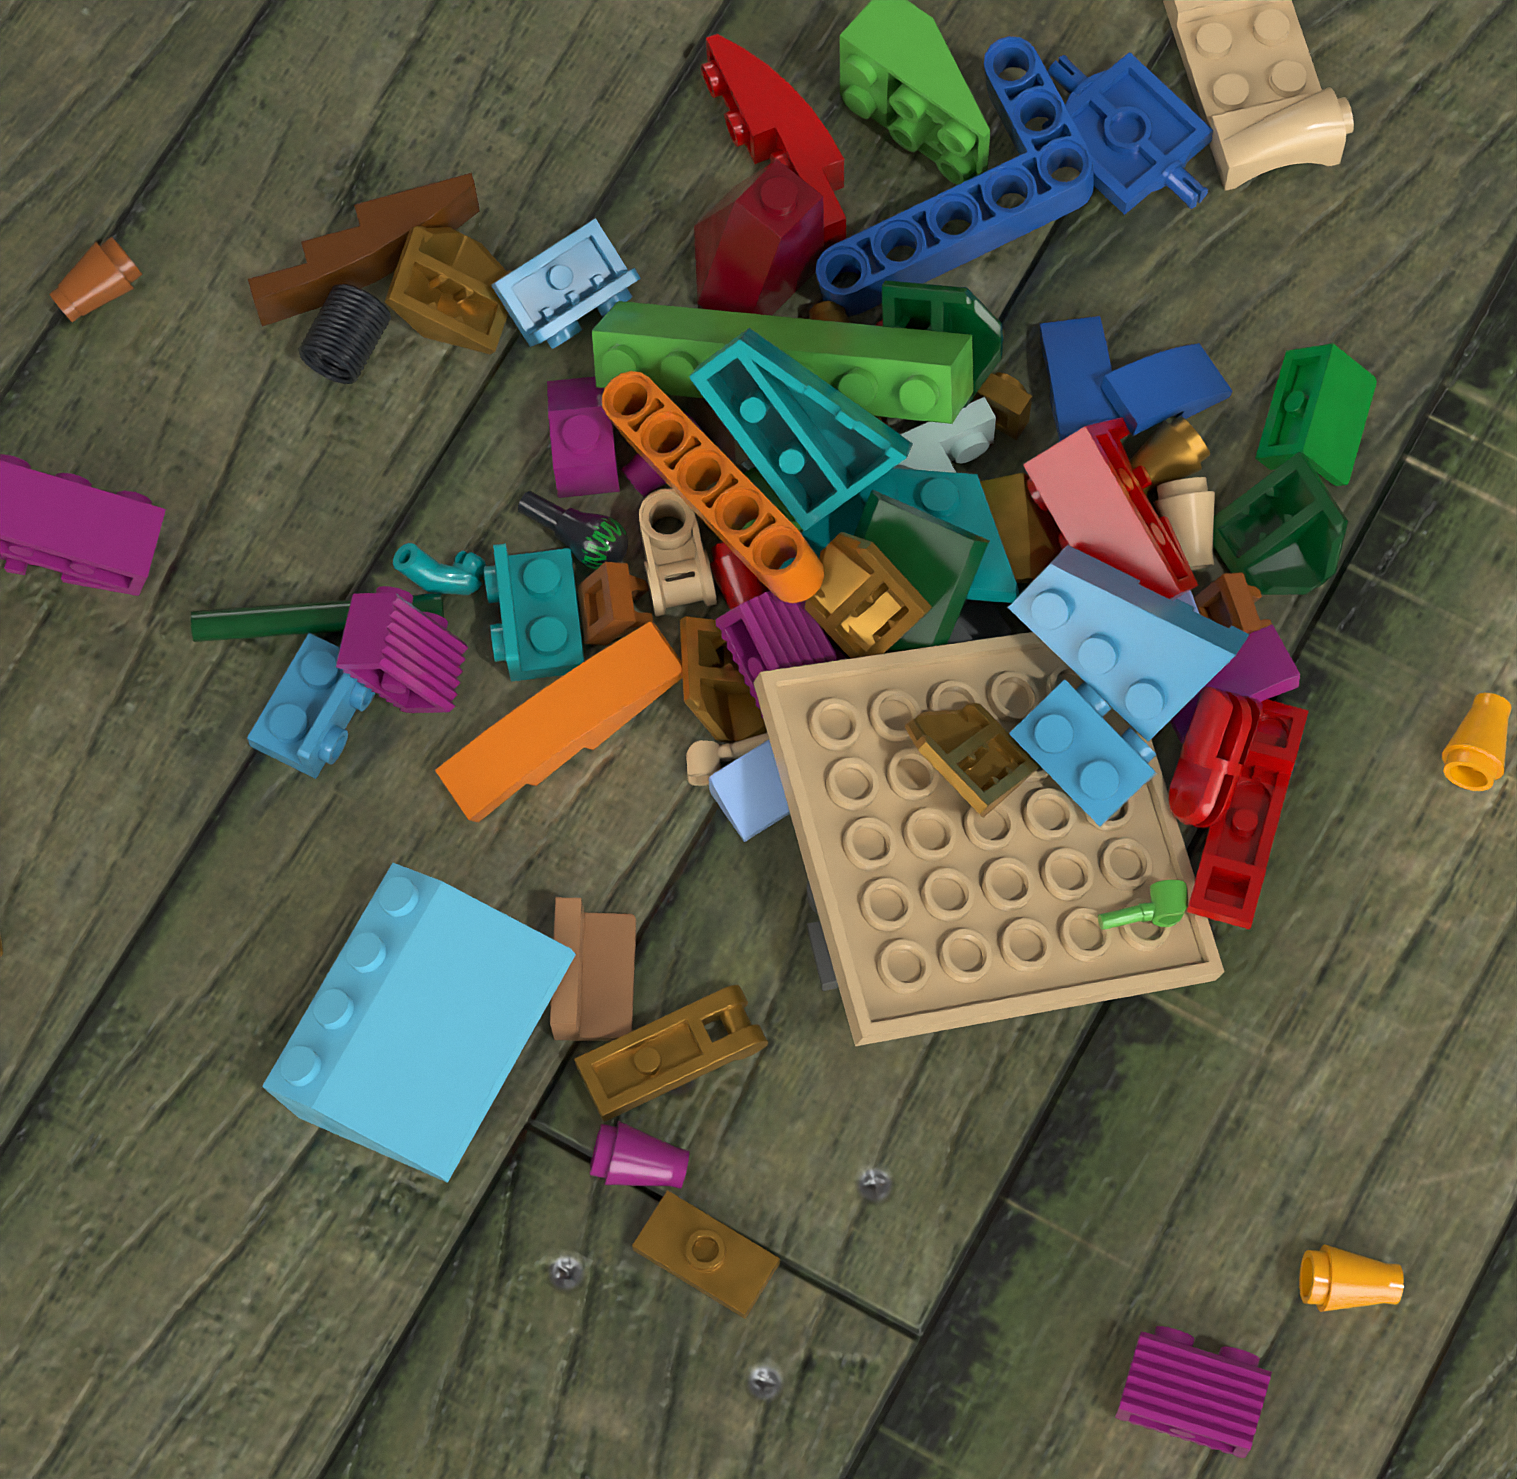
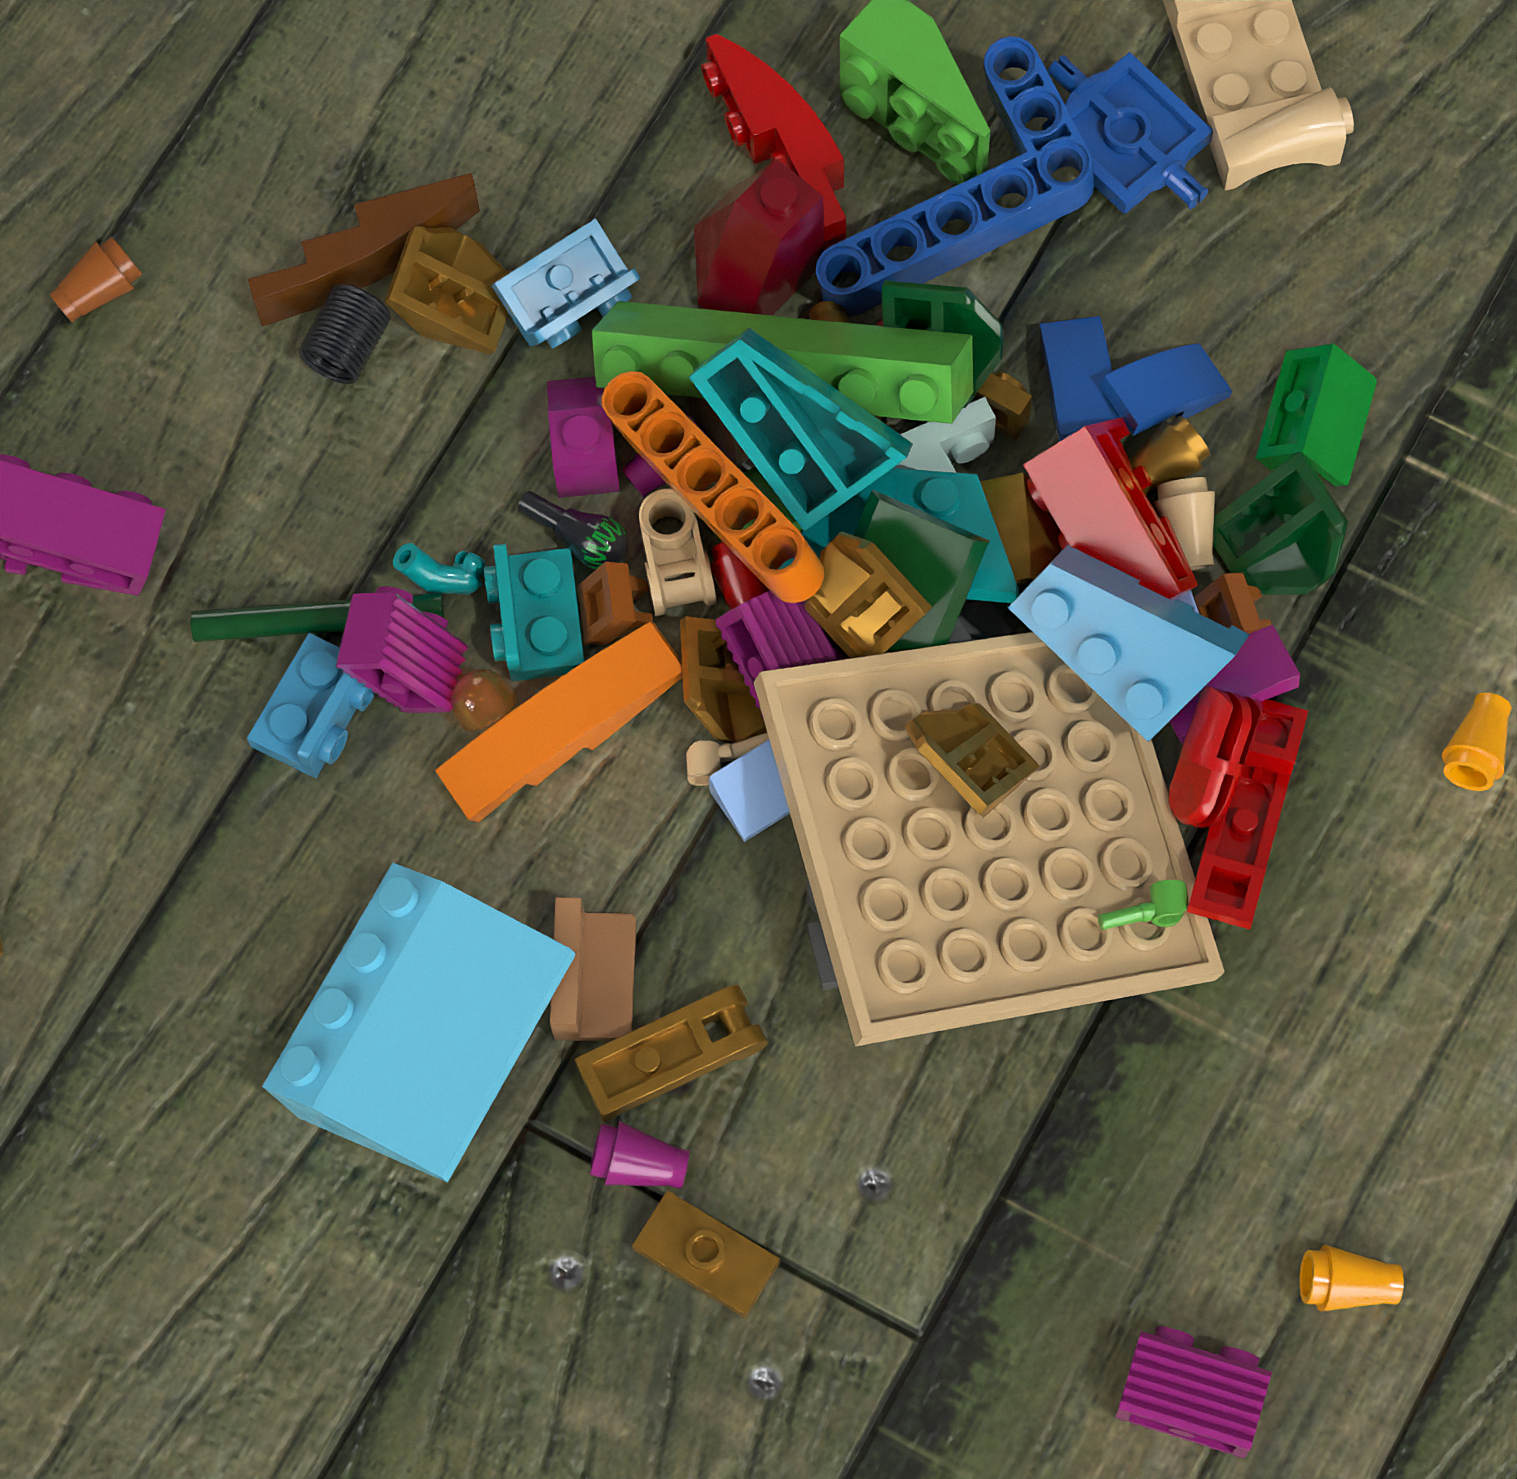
dark azure bracket [1009,679,1158,827] -> none
none -> clear orange piece [451,669,518,732]

